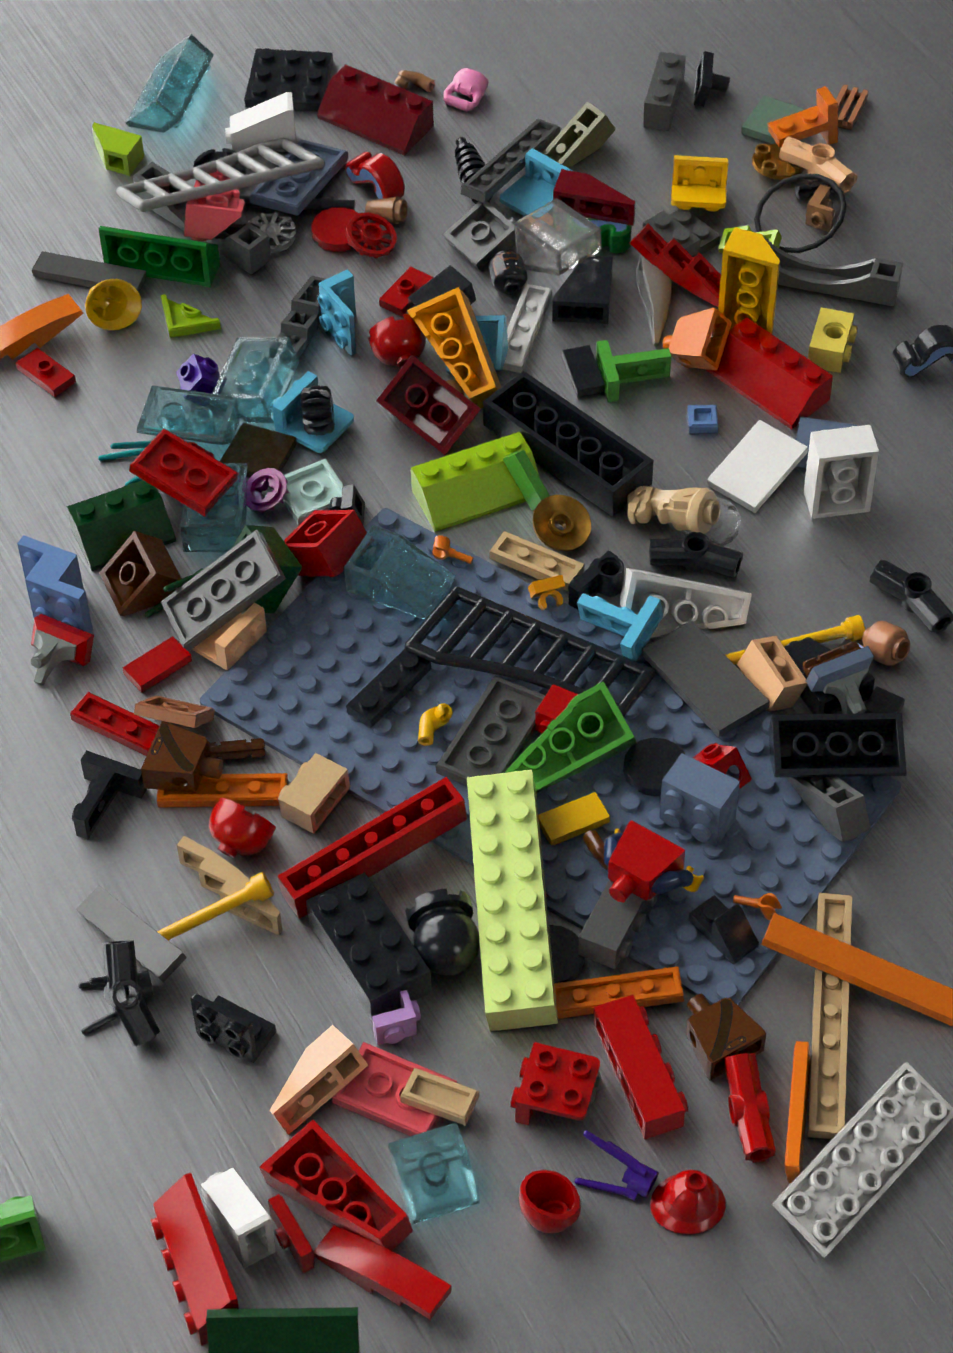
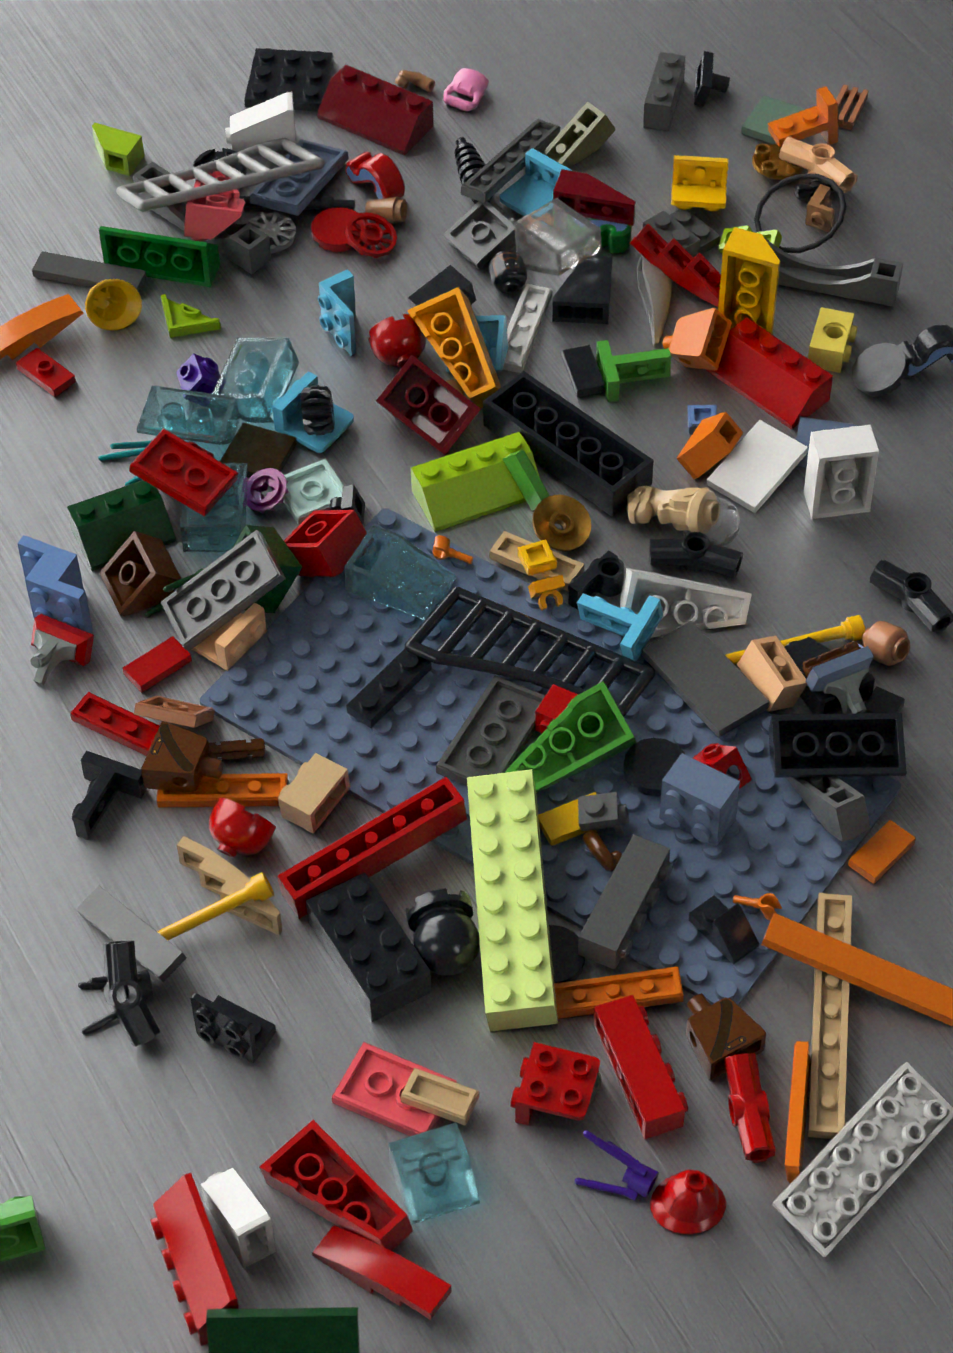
clear light blue slope [125,34,214,133] -> none
red plate [268,1194,315,1273] -> none
light nougat slope [269,1025,368,1135] -> none
dark grey slope [270,275,325,362] -> none
lavender bracket [372,990,421,1045] -> none
red plate [379,266,433,317] -> none
yellow arm [418,703,453,746] -> none
red hat [519,1170,581,1233] -> none
red torso [604,820,704,903] -> none
none -> yellow tile [517,539,557,576]
none -> dark grey bracket [578,792,629,836]
none -> orange slope [676,411,743,479]
none -> orange tile [848,820,916,884]
none -> tile [852,343,909,397]

